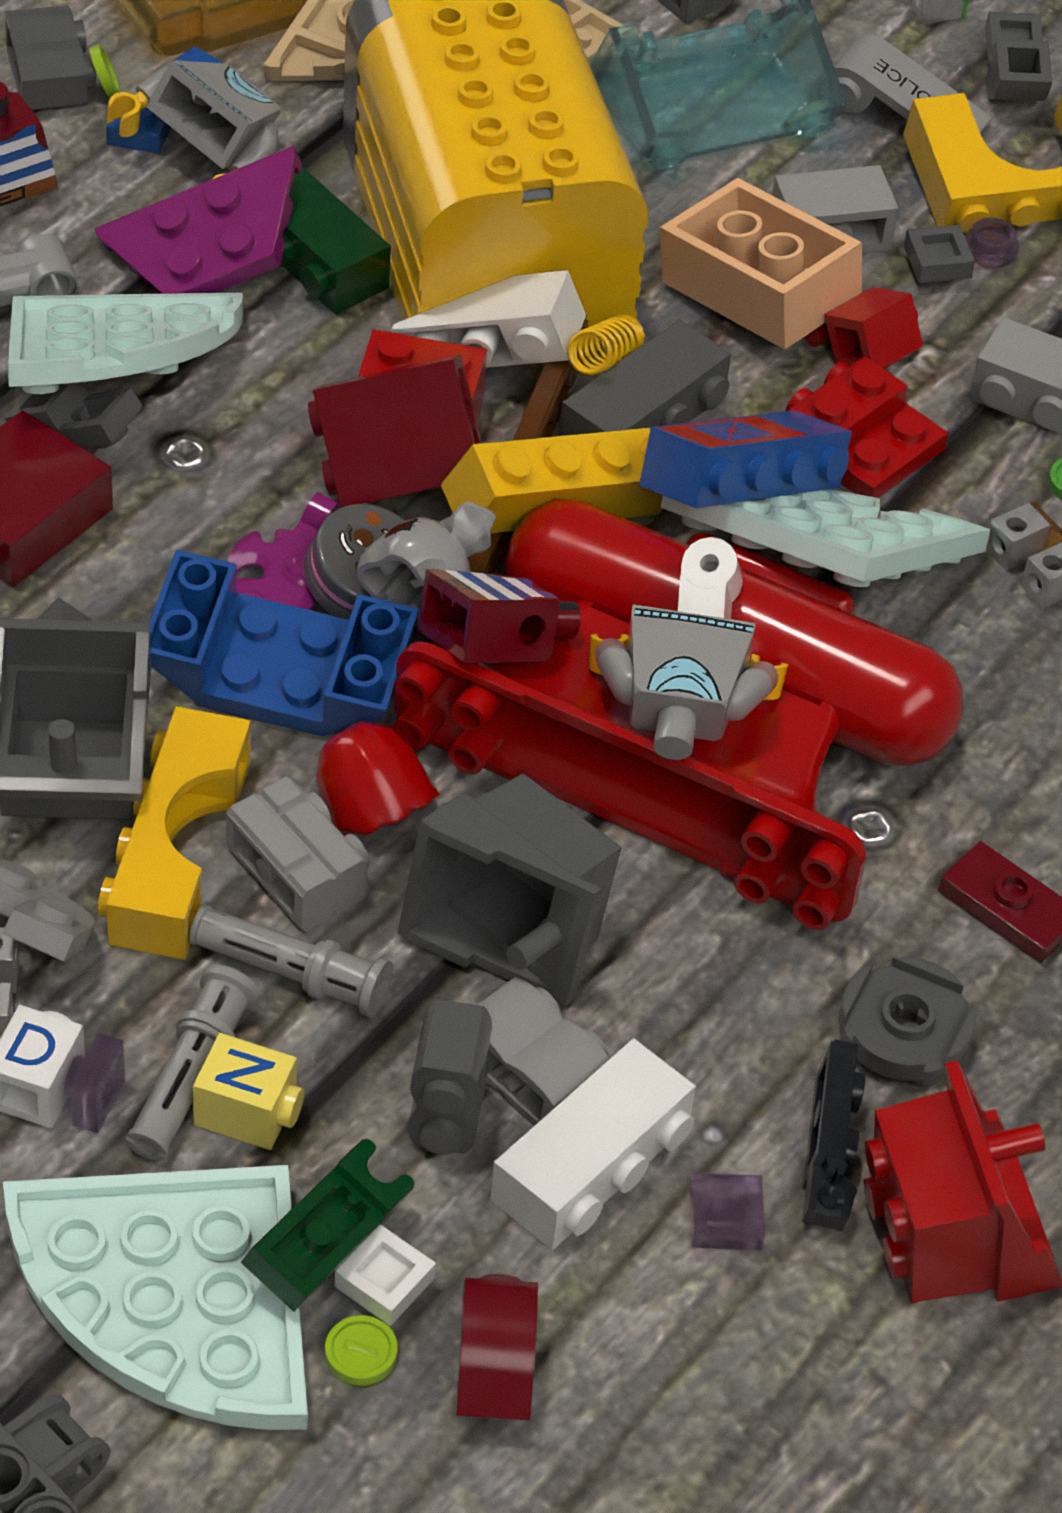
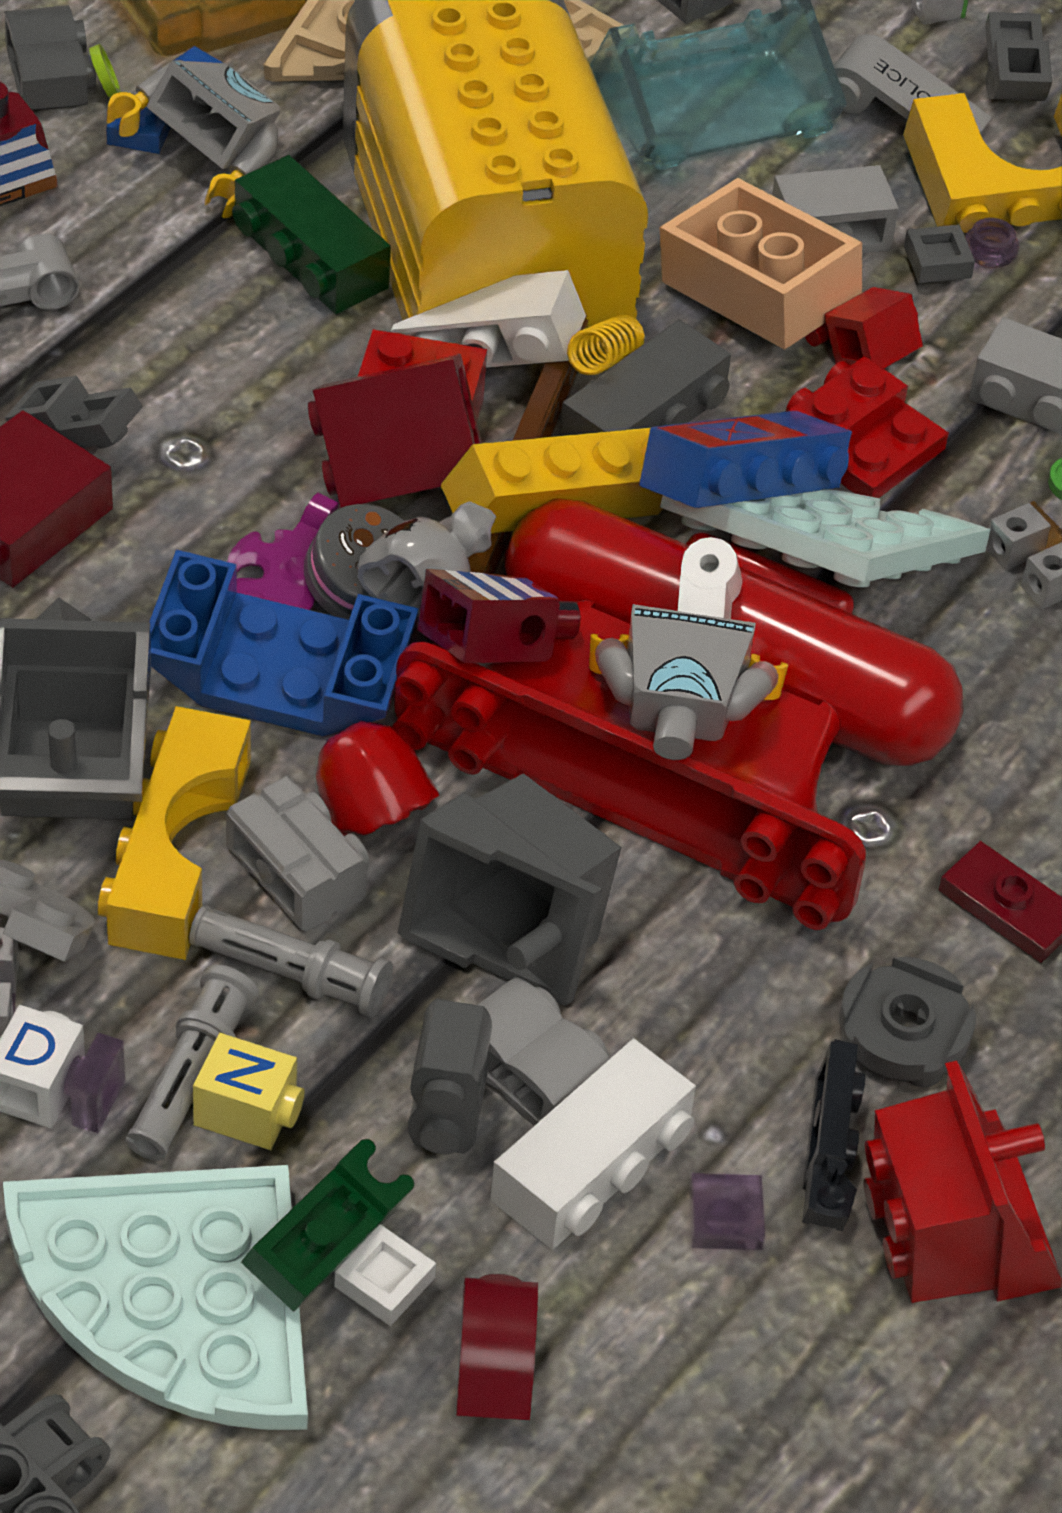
light aqua plate [8,293,243,394] -> none
magenta wing [94,146,302,294] -> none
lime piece [325,1315,398,1386] -> none

